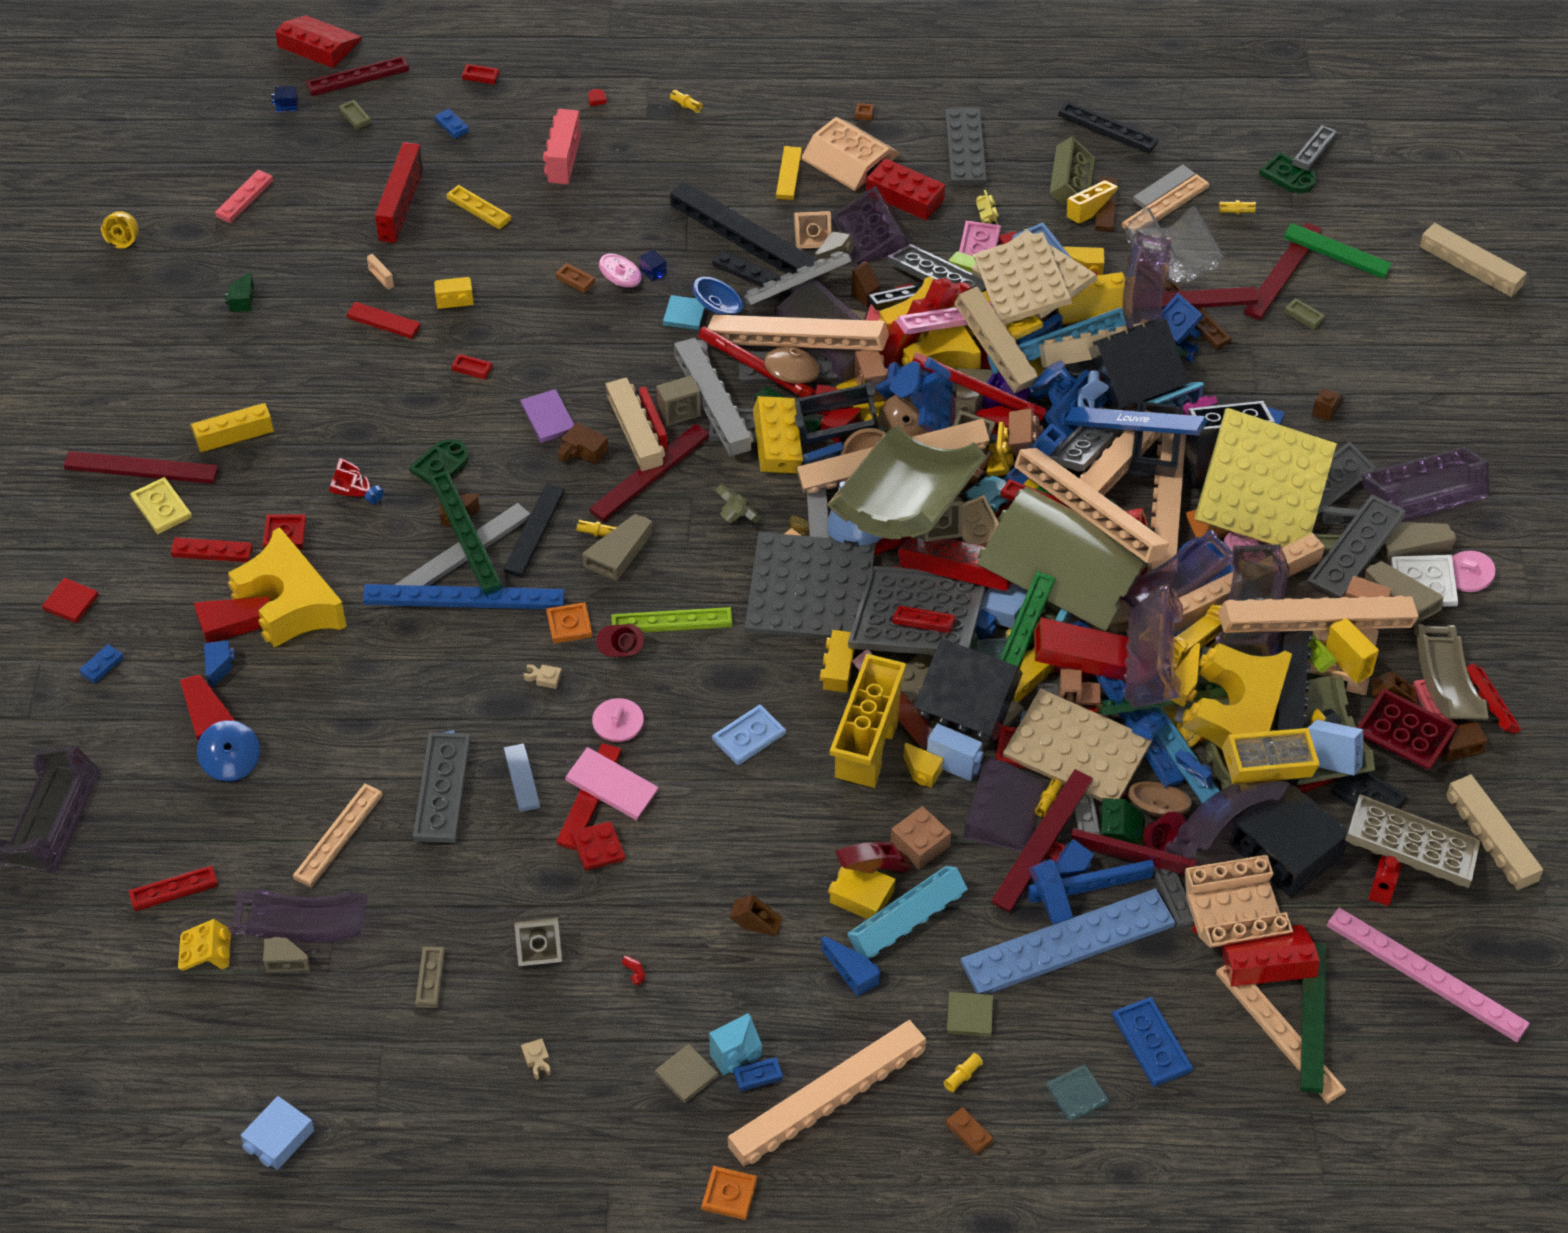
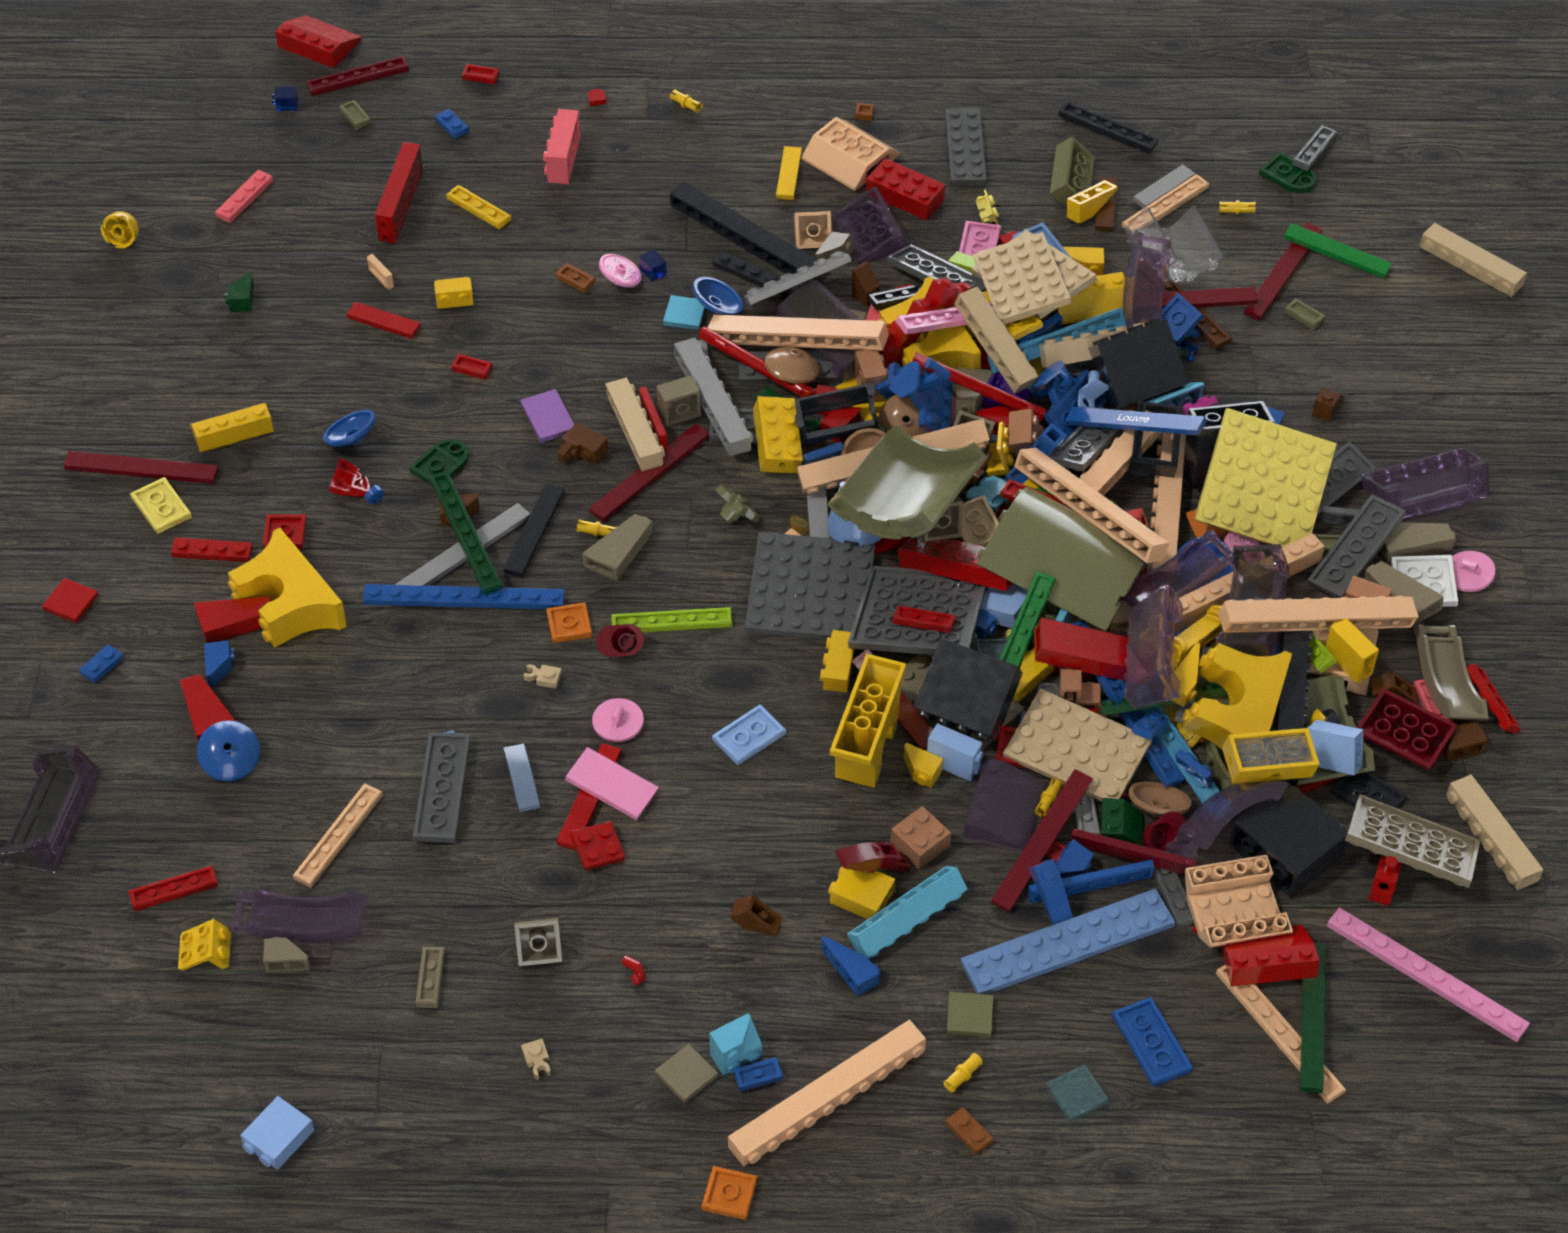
none -> blue dish [323,410,376,447]

